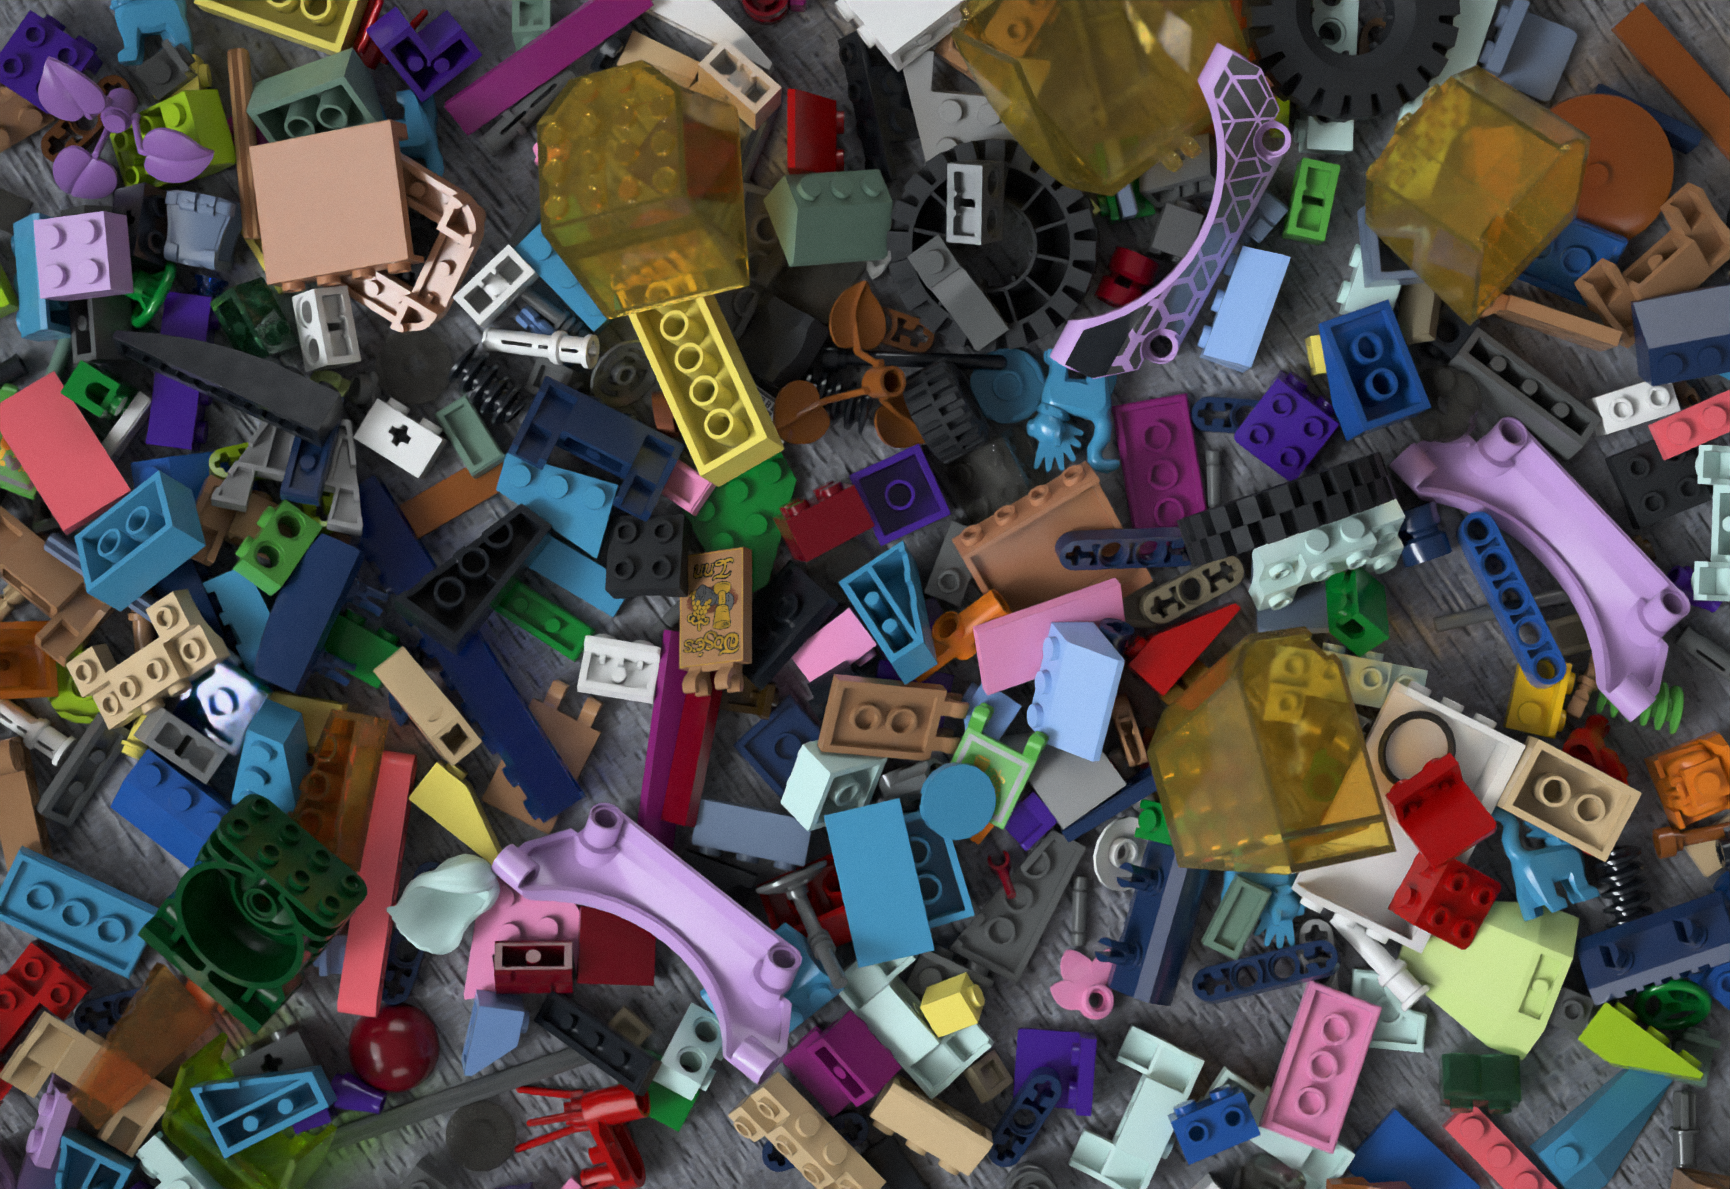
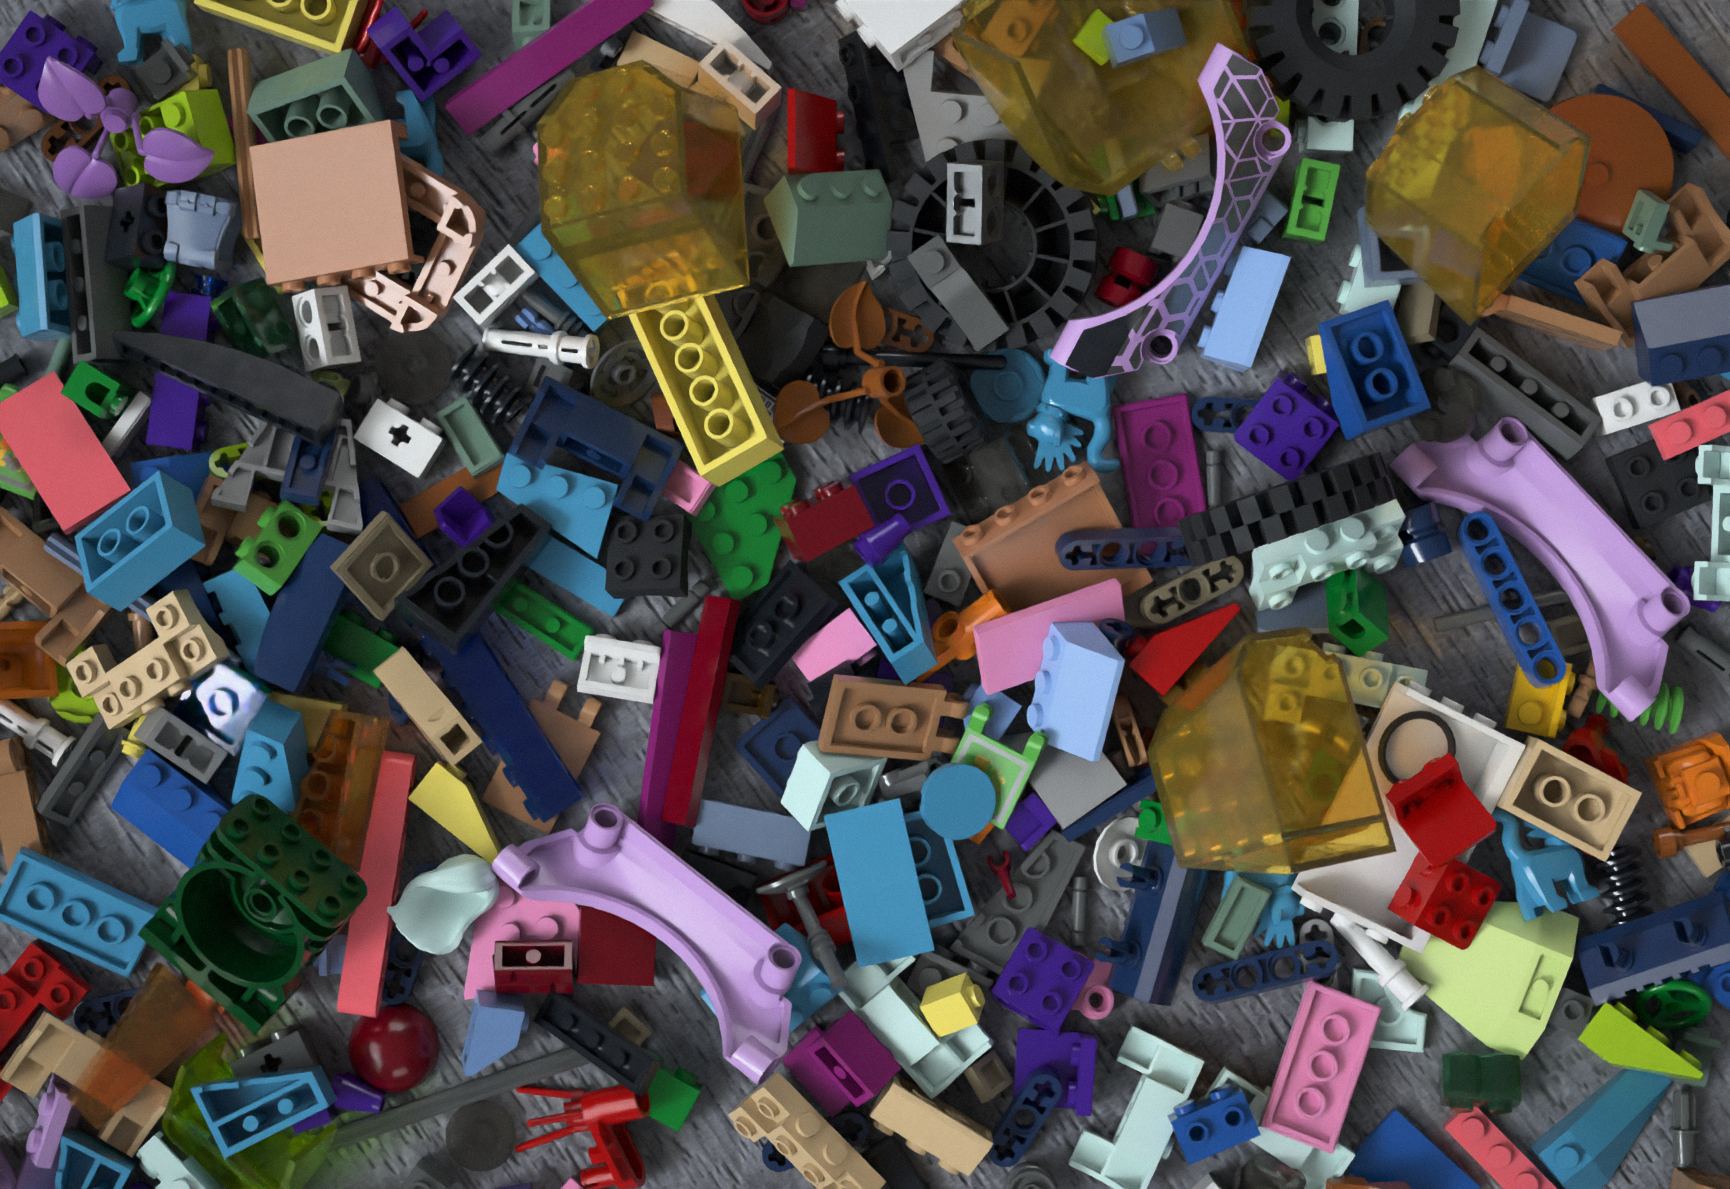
lavender brick [33,211,134,302] -> none
light aqua brick [653,1002,723,1101] -> none
medium nougat tile [679,547,752,697] -> none
none -> dark tan tile [330,511,434,621]
none -> dark purple panel [433,486,496,547]
none -> dark purple cone [853,513,912,568]
none -> dark purple bracket [991,927,1095,1037]
none -> lime tile [1072,9,1114,66]
none -> medium blue slope [1101,7,1188,70]
none -> sand green bracket [1622,189,1674,254]

